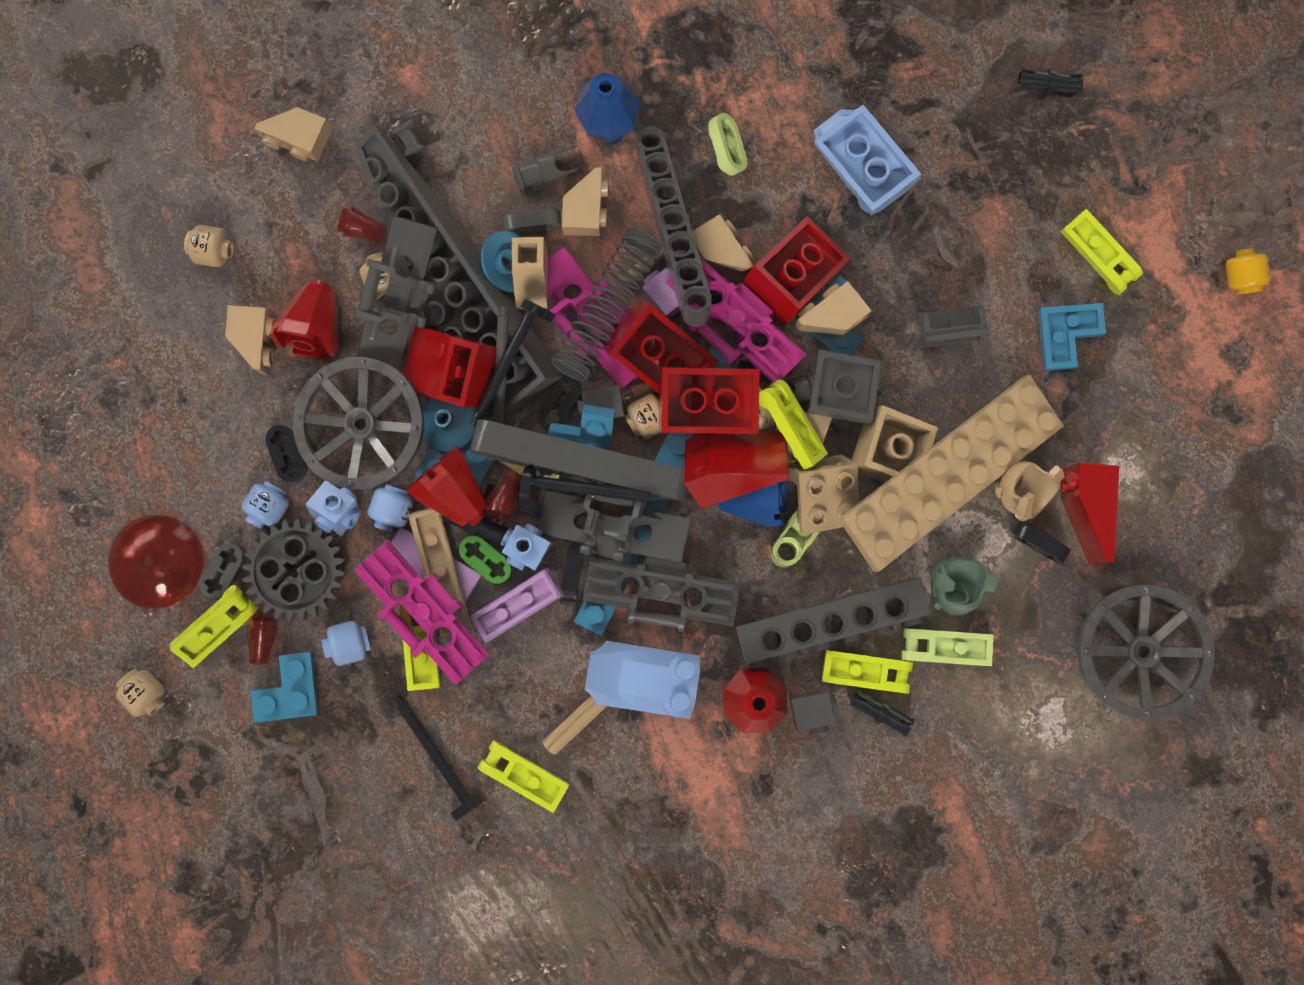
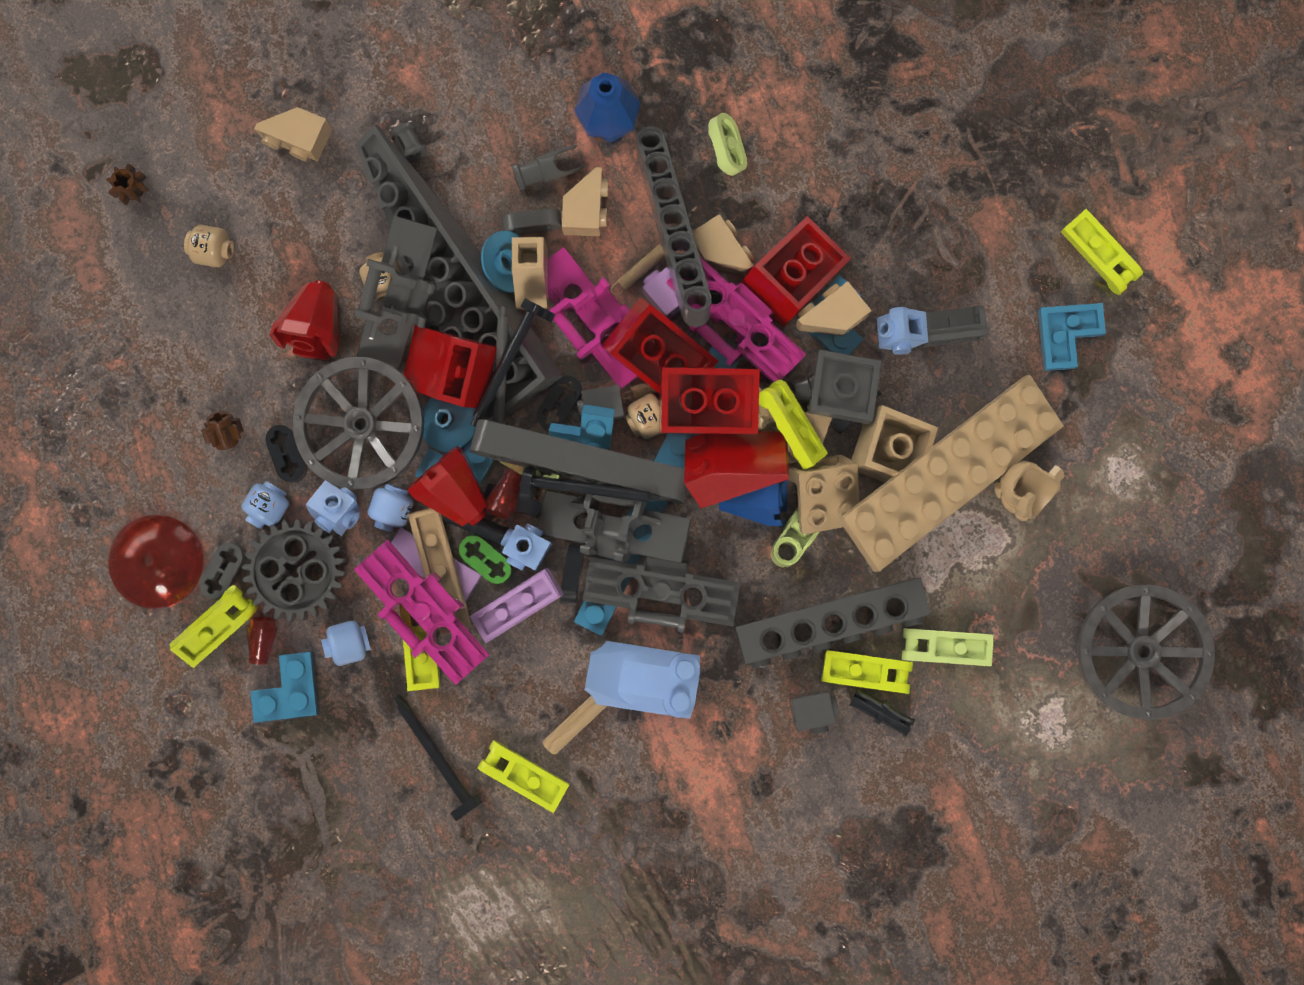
tan head [116,669,166,717] -> none
tan slope [225,305,276,375] -> none
clear red cone [337,207,386,243] -> none
dark grey piece [551,227,662,381] -> none
red cone [723,668,788,733] -> none
light blue slope [814,105,922,215] -> none
sand green helmet [931,556,997,616] -> none
black beam [1010,520,1071,565] -> none
black pin [1017,68,1084,94] -> none
red slope [1059,463,1120,565] -> none
yellow head [1226,248,1270,295] -> none
none -> reddish brown gear [106,164,149,205]
none -> reddish brown gear [201,411,244,450]
none -> light blue brick [877,307,928,355]

